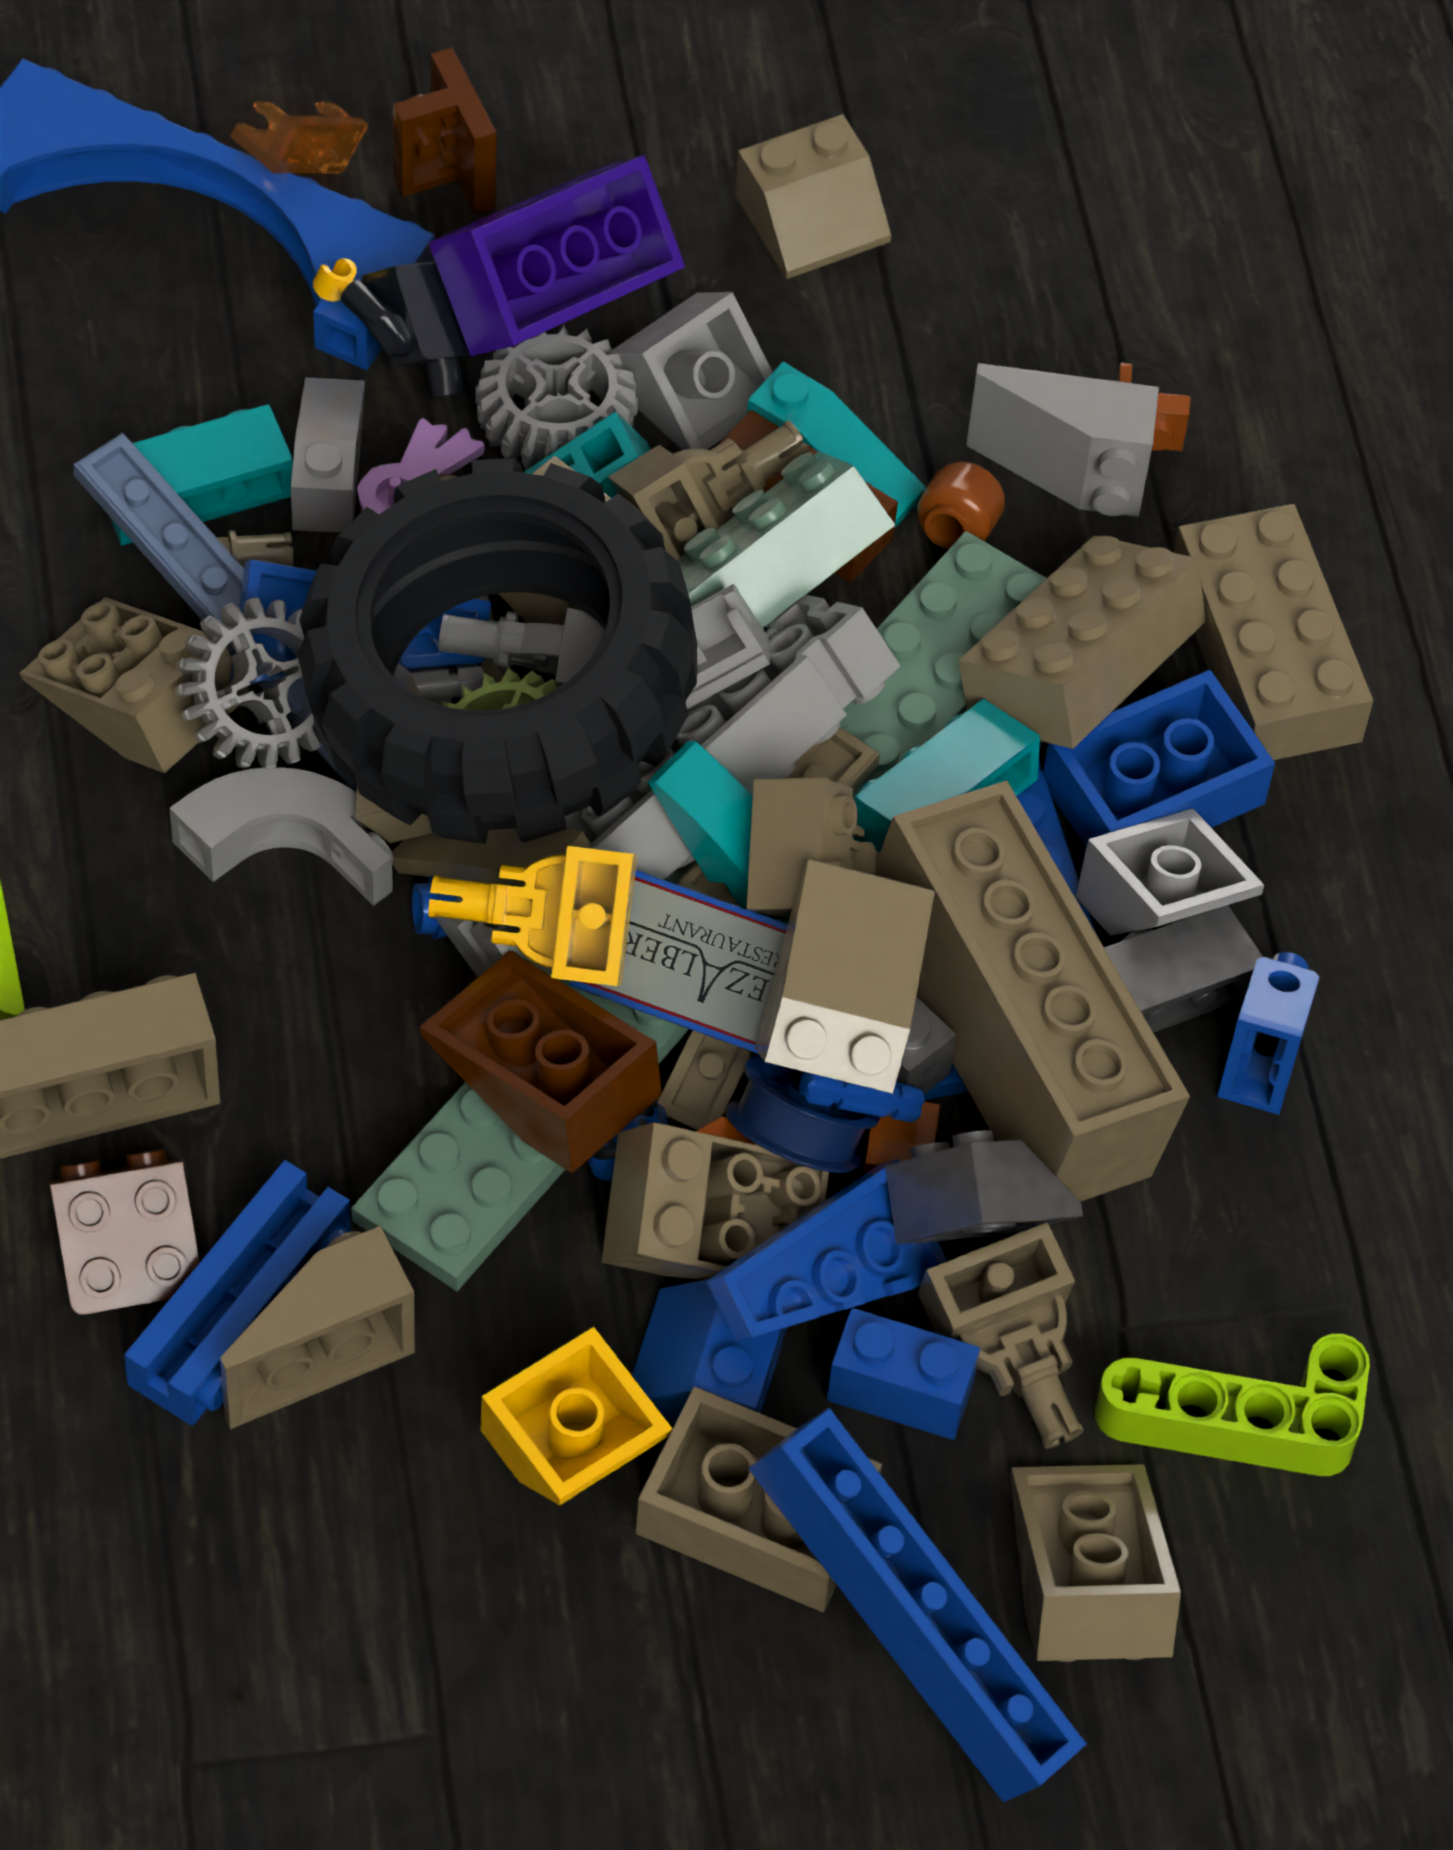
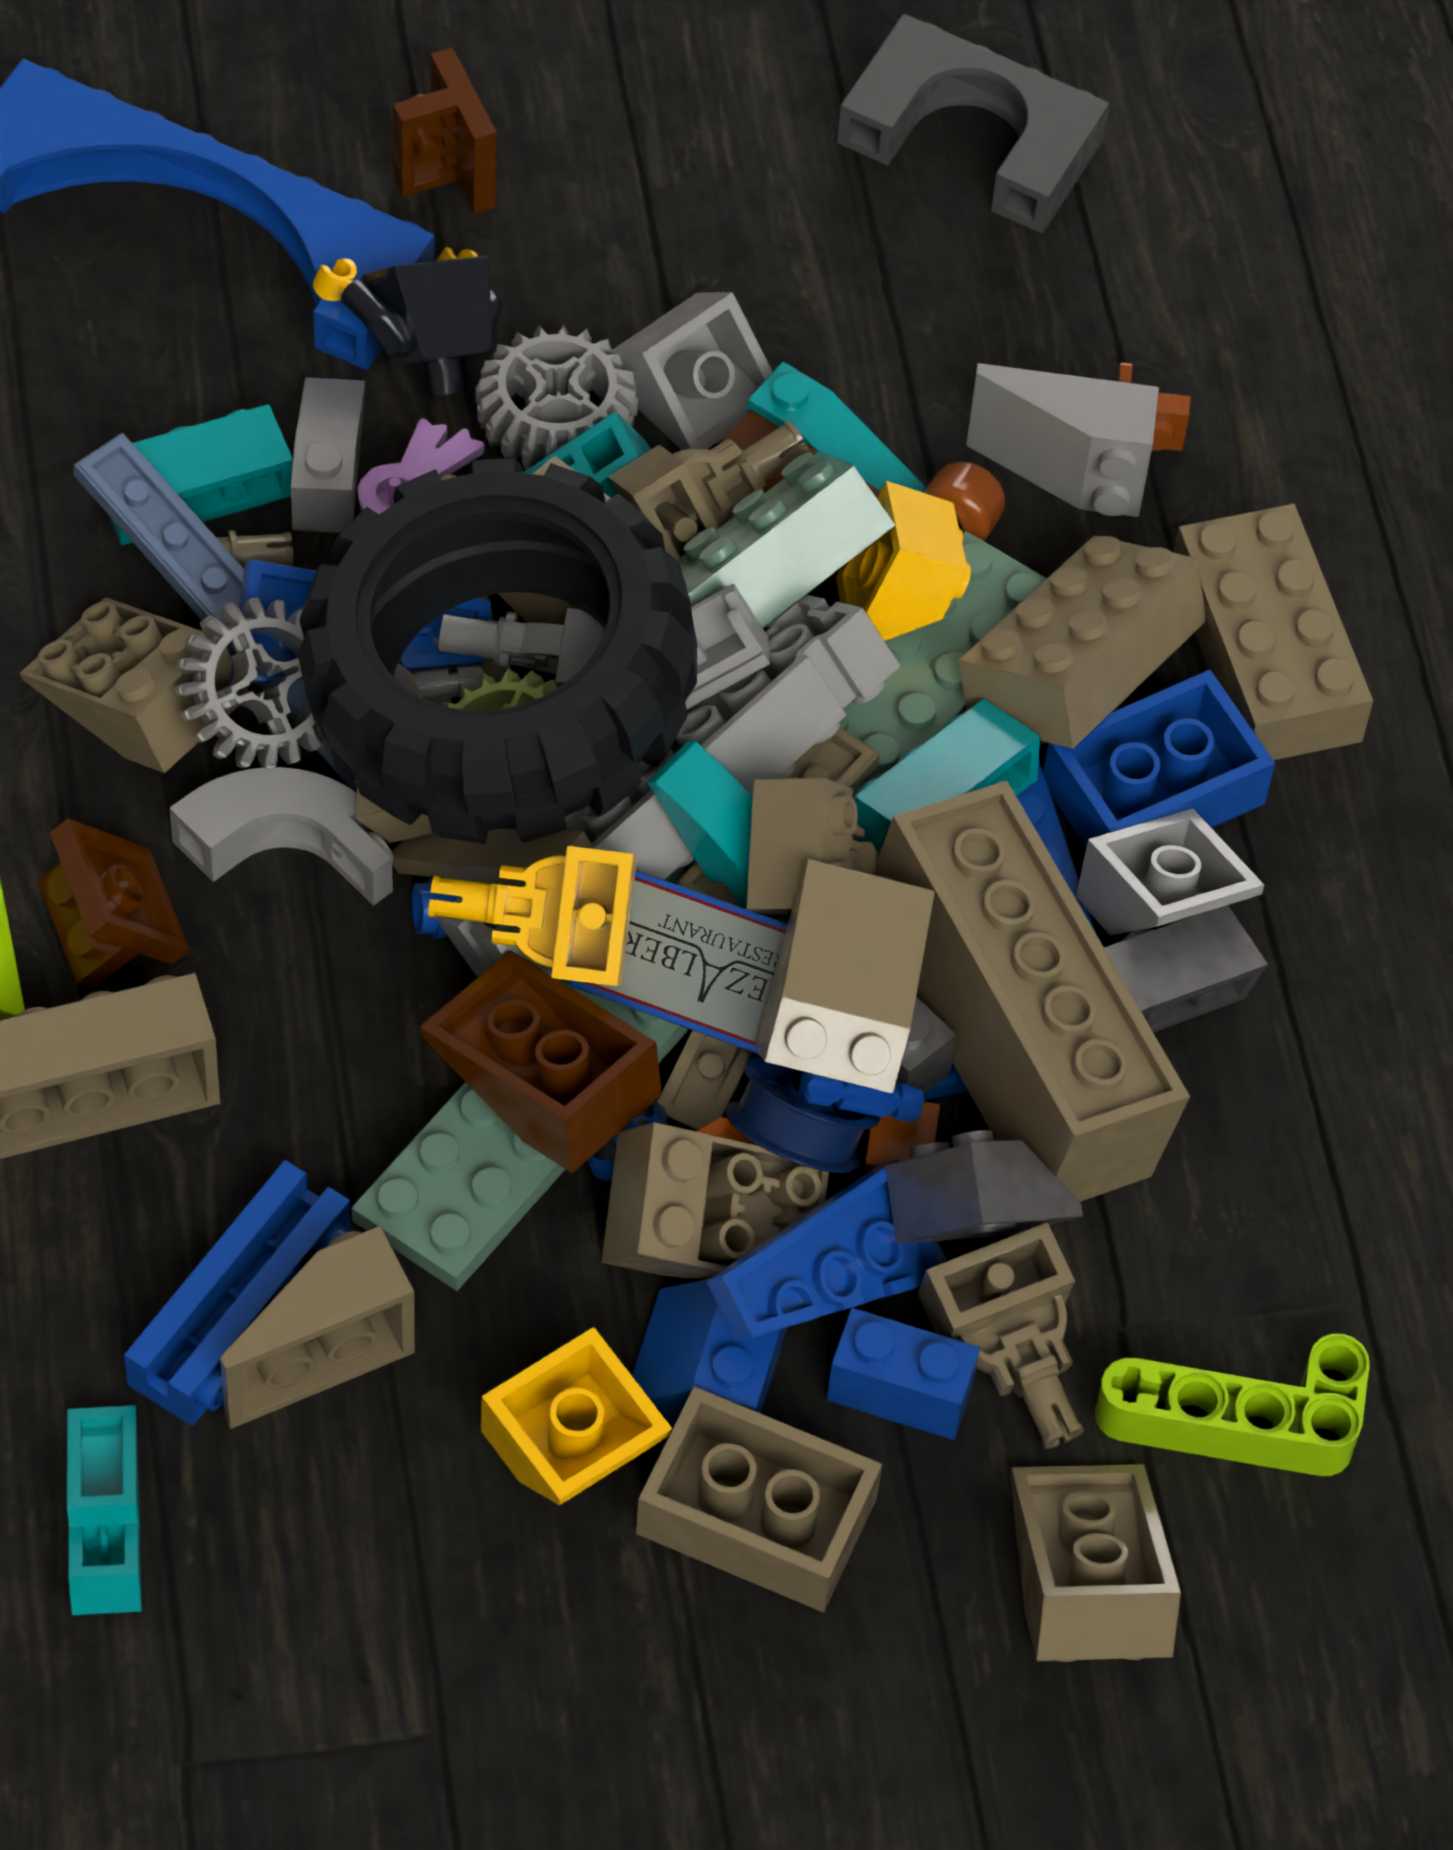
bracket [48,1149,200,1315] -> none
clear orange hinge [230,101,369,174] -> none
dark purple brick [428,155,685,356] -> none
dark tan slope [735,114,891,279] -> none
blue brick [748,1408,1086,1803] -> none
blue torso [1217,952,1320,1115] -> none
none -> reddish brown bracket [37,818,190,989]
none -> teal slope [67,1405,142,1615]
none -> yellow slope [836,481,971,641]
none -> dark grey arch [837,14,1110,234]

